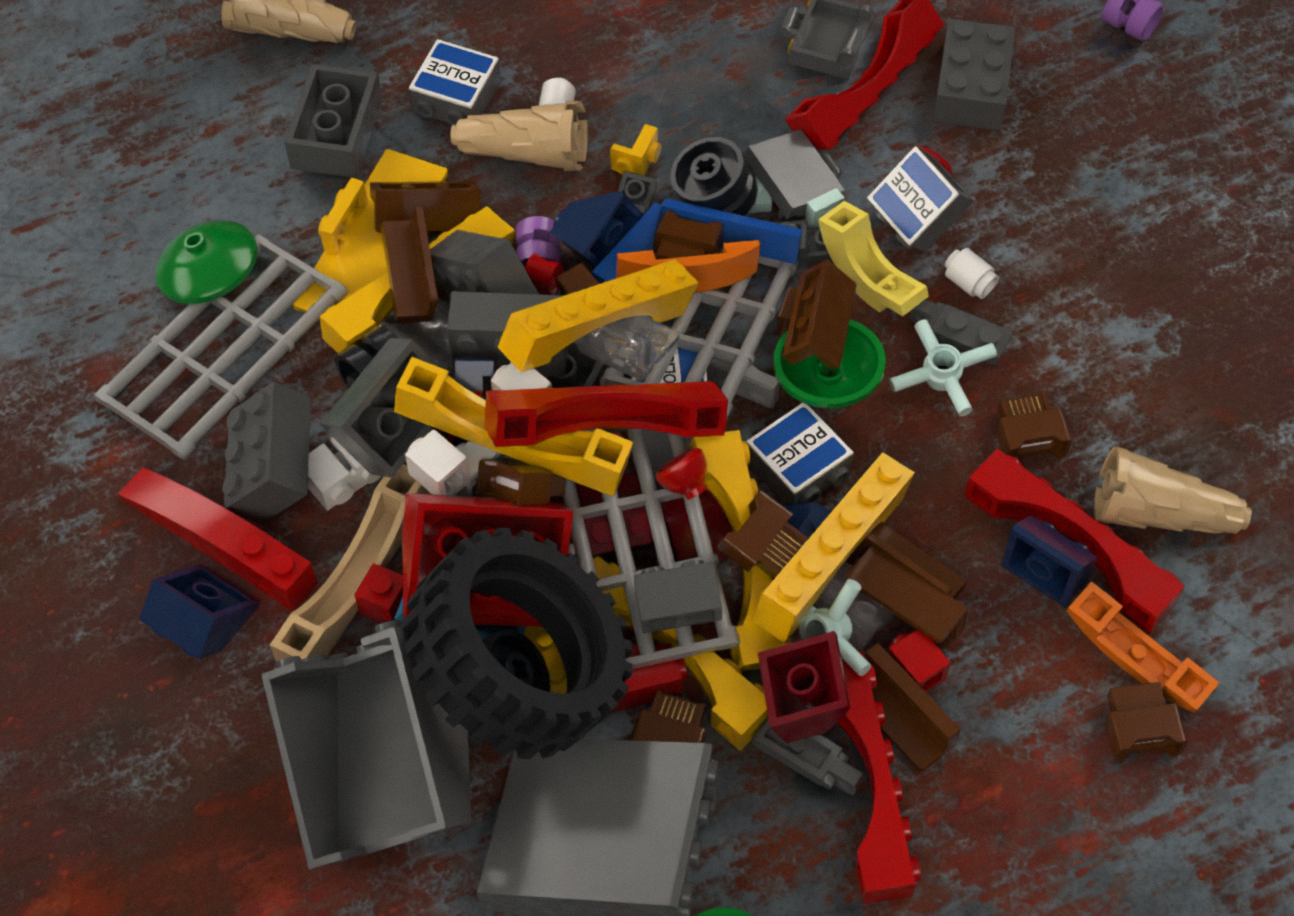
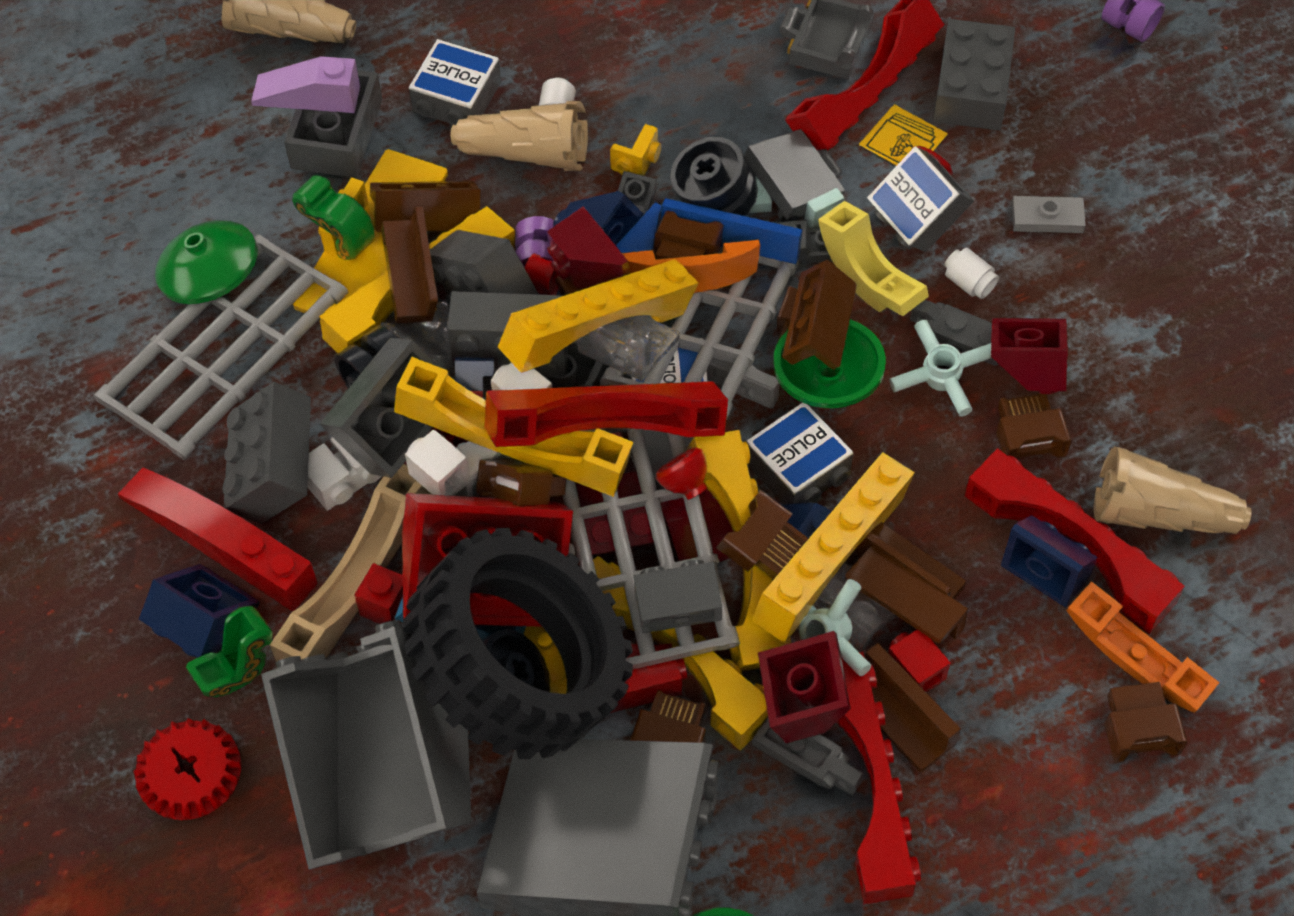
none -> red gear [133,718,241,820]
none -> green animal [186,606,273,698]
none -> lavender slope [251,57,360,113]
none -> green animal [292,175,375,260]
none -> dark red slope [547,206,630,289]
none -> yellow sticker [859,104,948,166]
none -> dark red slope [991,318,1068,394]
none -> light grey plate [1012,196,1086,233]

